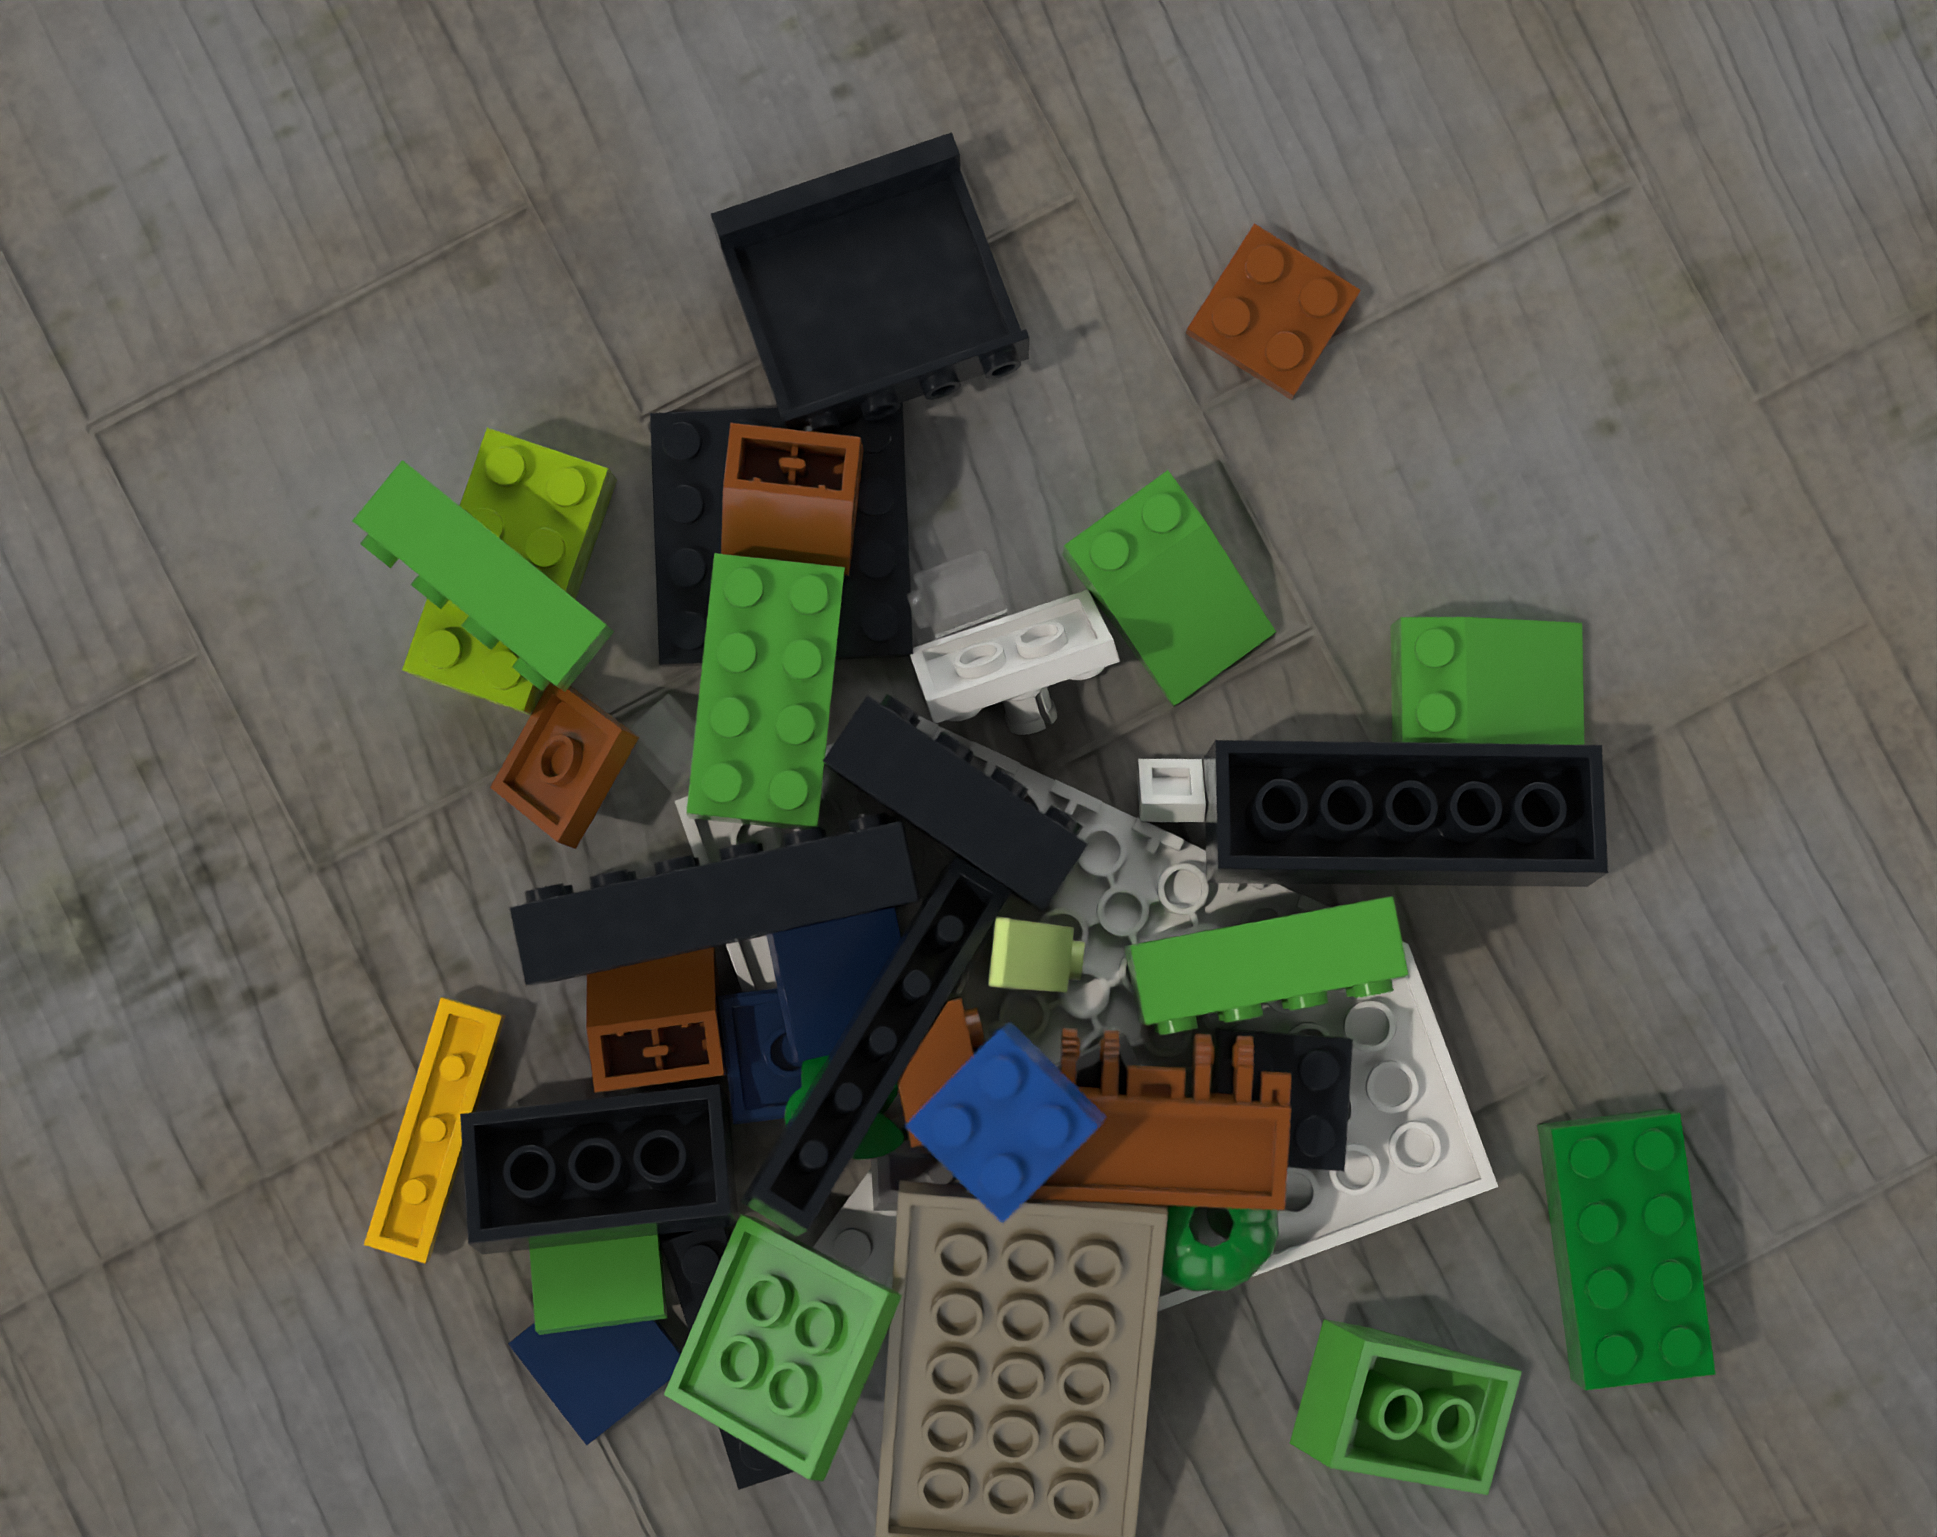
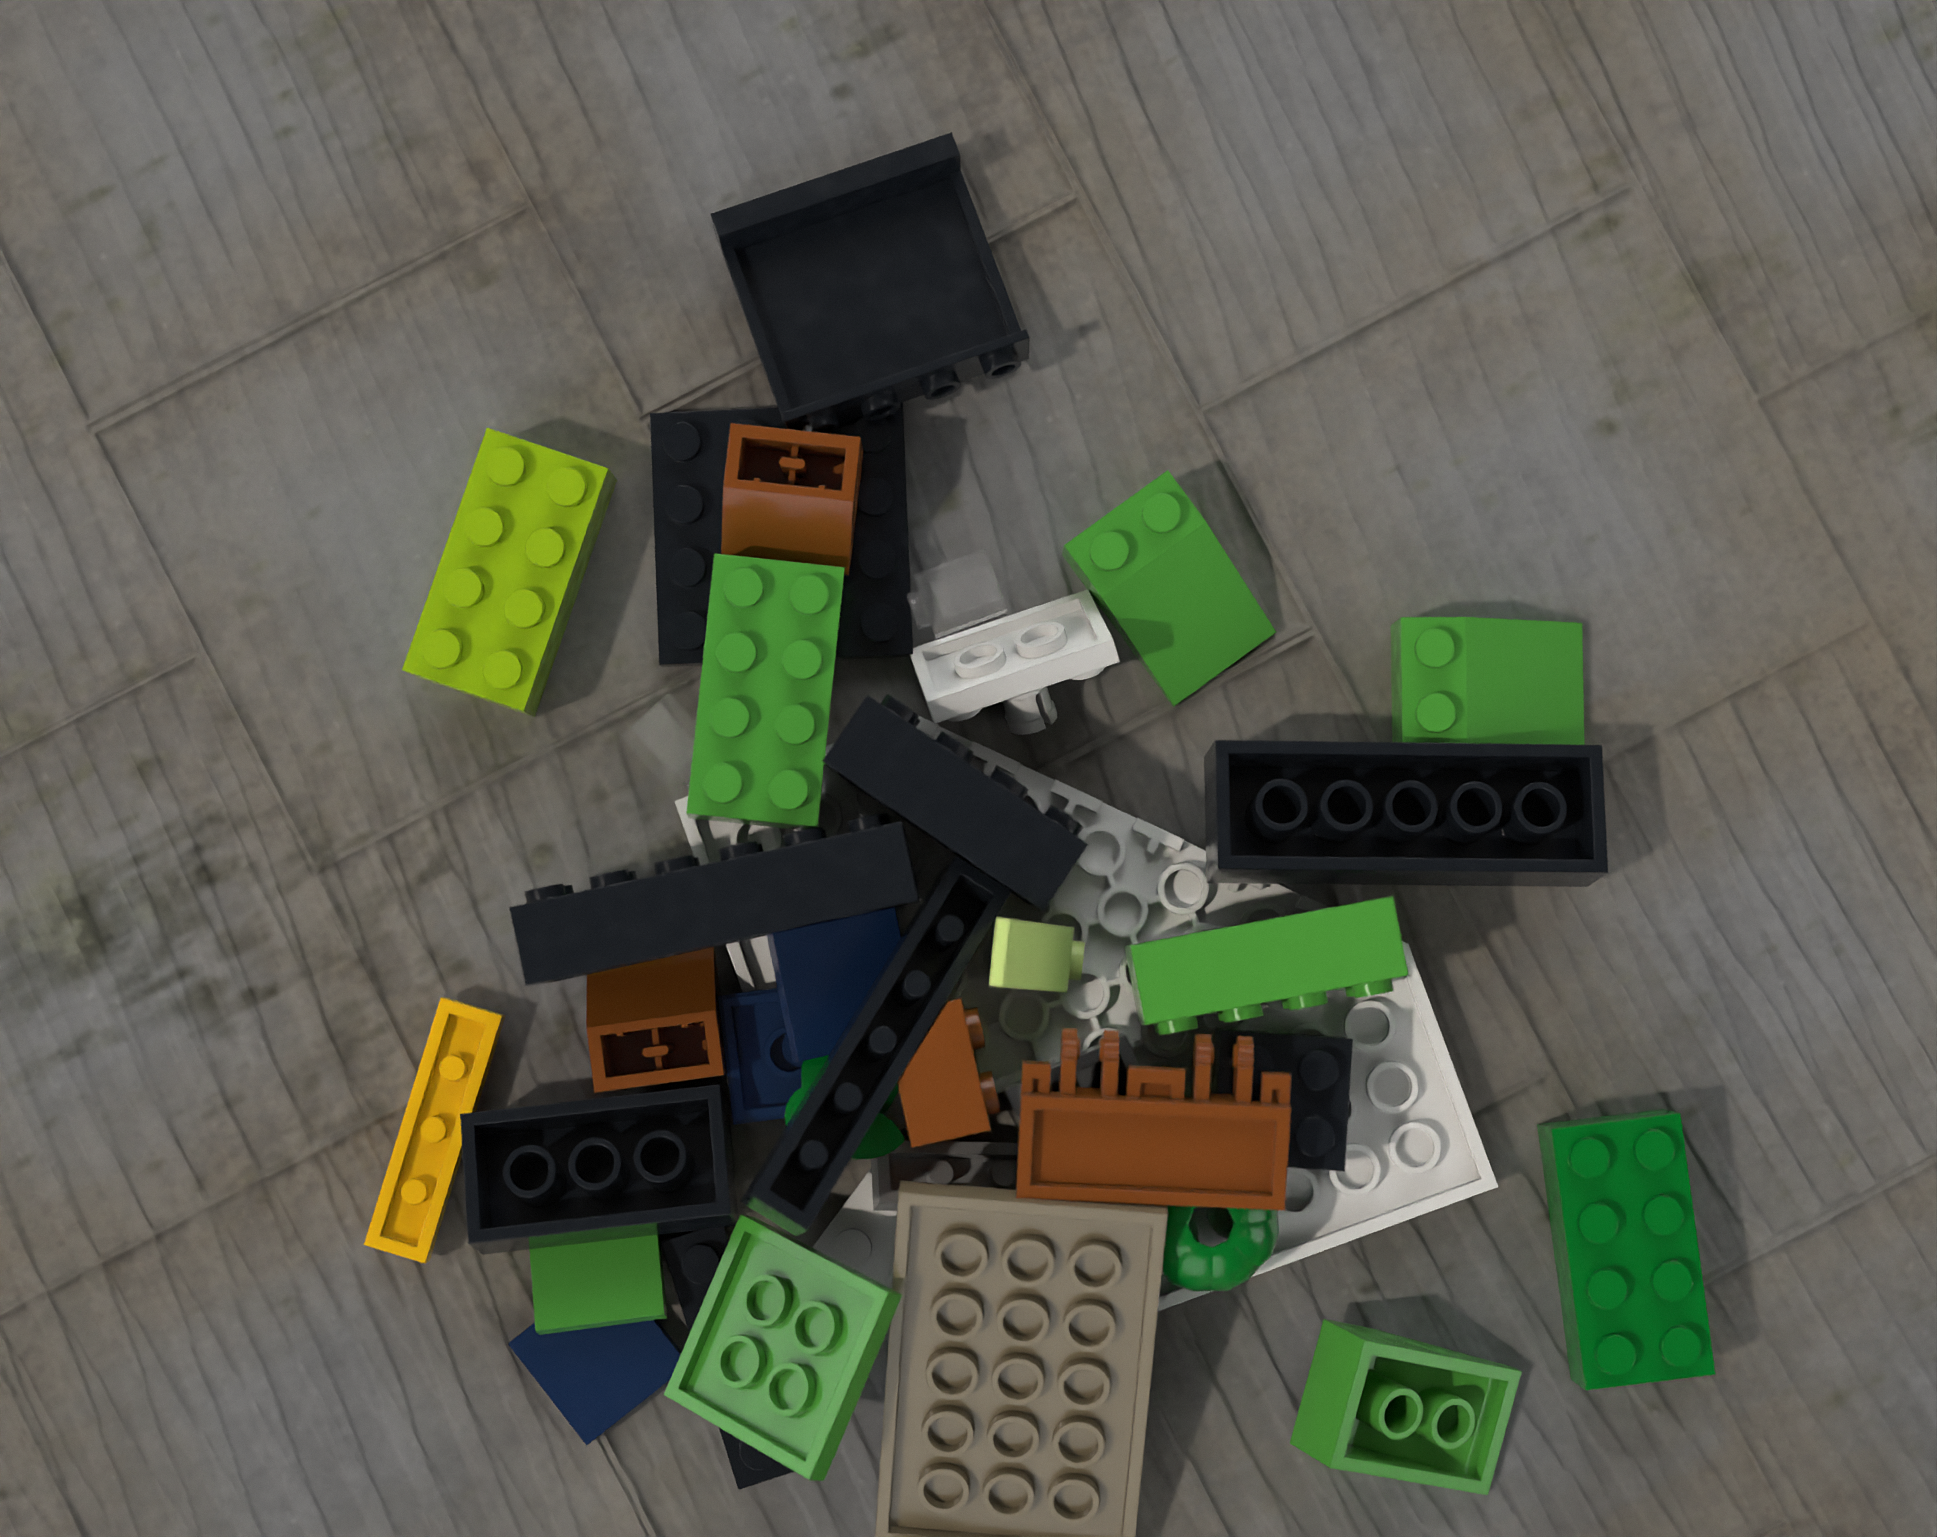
bright green brick [352,460,614,692] -> none
dark orange plate [490,682,640,849] -> none
blue brick [905,1022,1107,1224] -> none
white plate [1137,759,1206,822] -> none
dark orange plate [1185,223,1361,400] -> none

